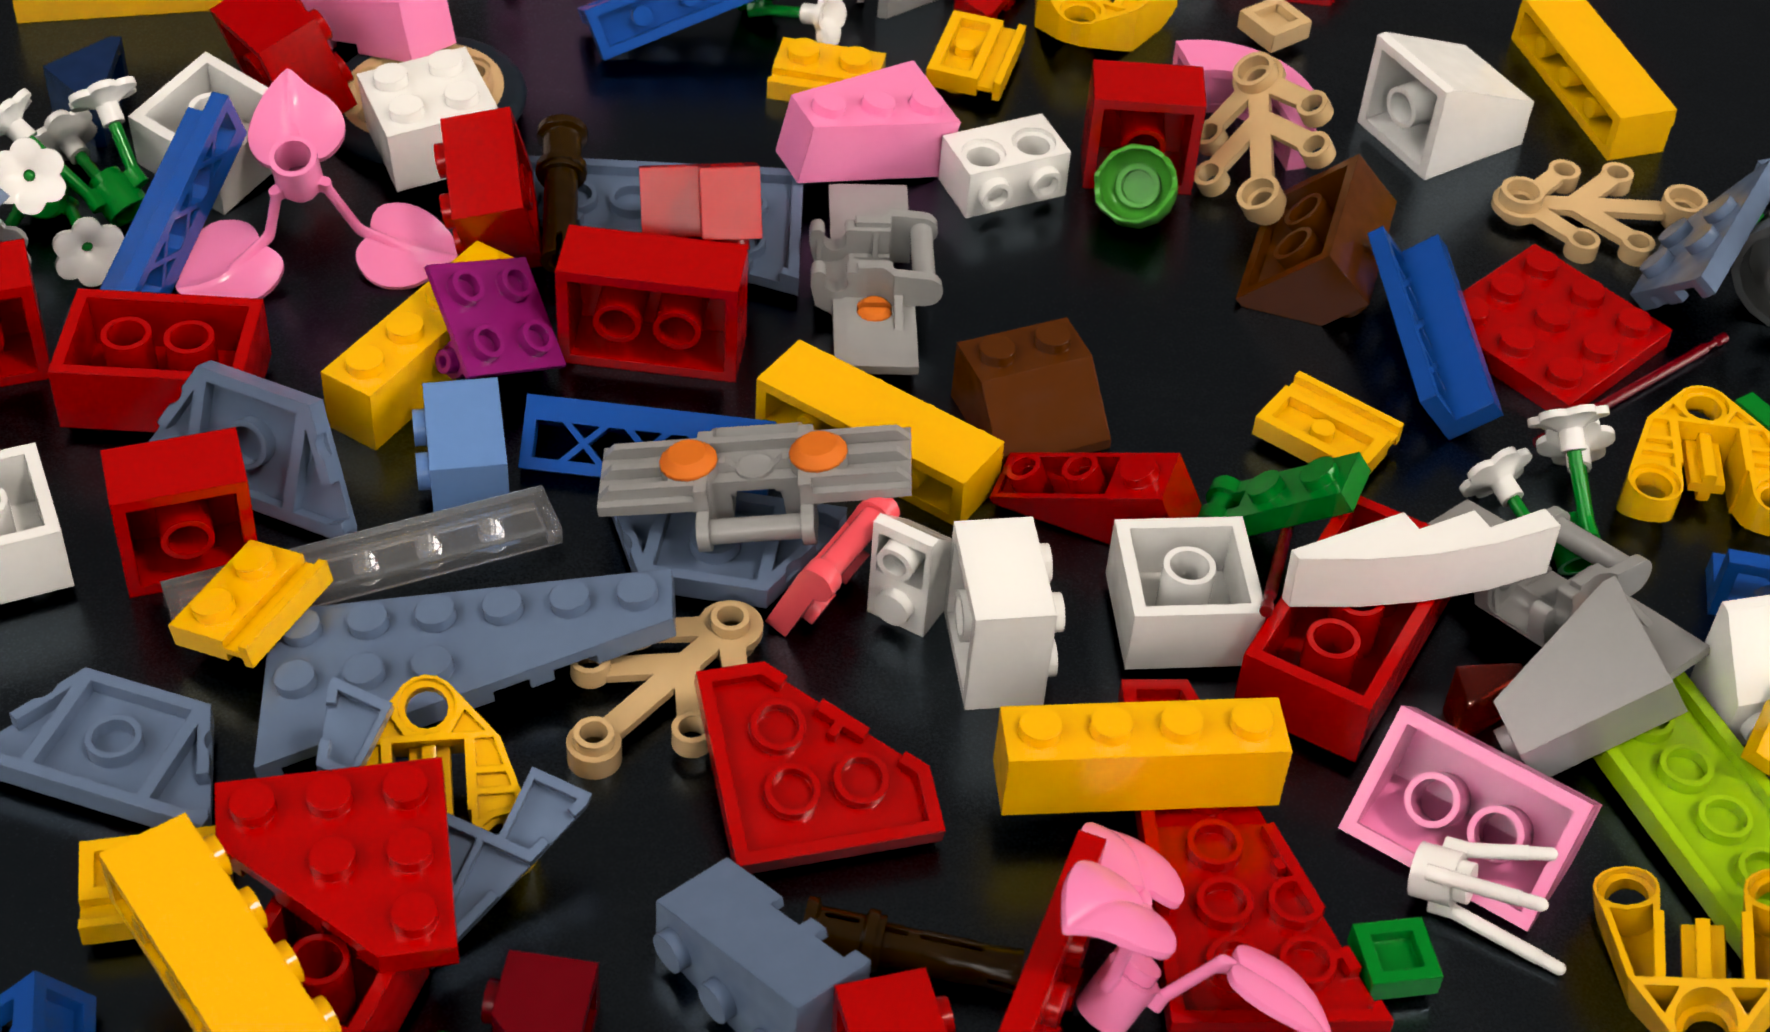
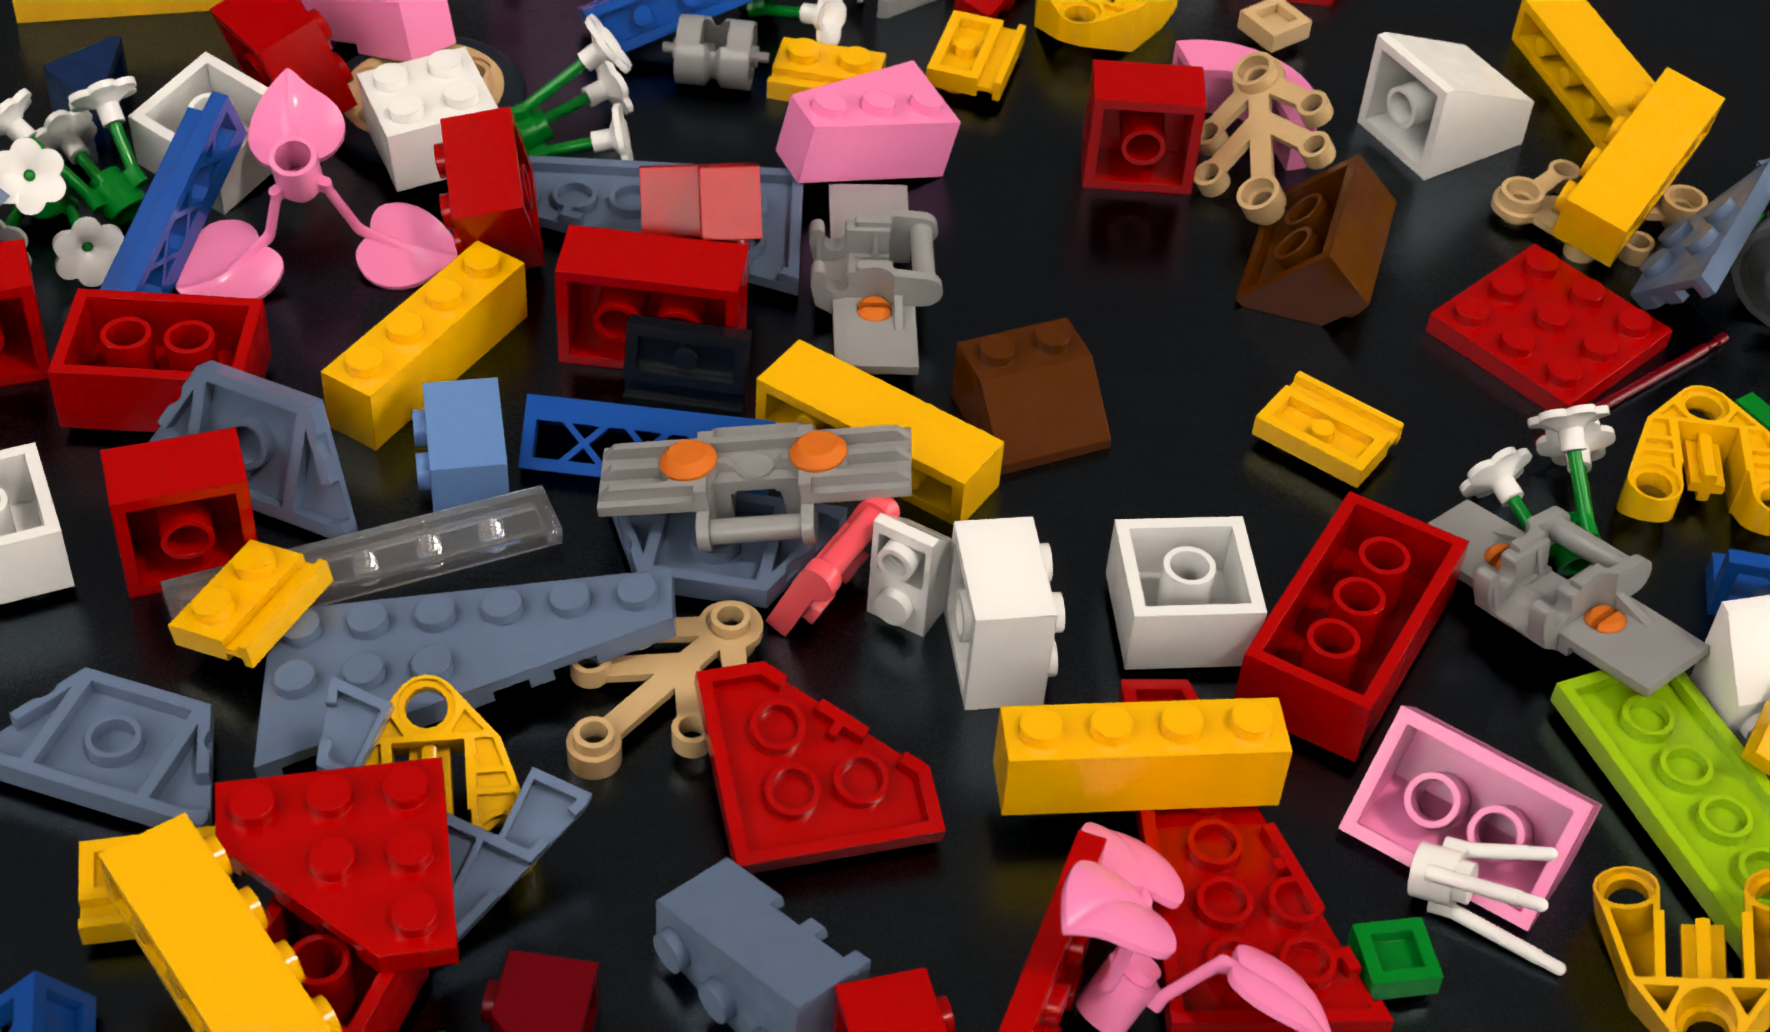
magenta hinge [424,257,566,379] -> none
dark brown pin [535,114,588,273] -> none
dark brown pin [803,895,1024,996] -> none
white brick [938,113,1071,219] -> none
red slope [990,452,1202,545] -> none
bright green hair [1094,143,1179,229] -> none
green plate [1198,452,1371,536] -> none
dark red piece [1259,526,1294,618] -> none
white slope [1282,509,1561,607] -> none
blue fence [1367,226,1504,440] -> none
clear red slope [1443,663,1523,737] -> none
light grey slope [1493,576,1688,777] -> none
none -> plant [511,13,634,161]
none -> black plate [622,314,752,418]
none -> light grey wheel [662,13,769,91]
none -> yellow brick [1551,67,1726,267]

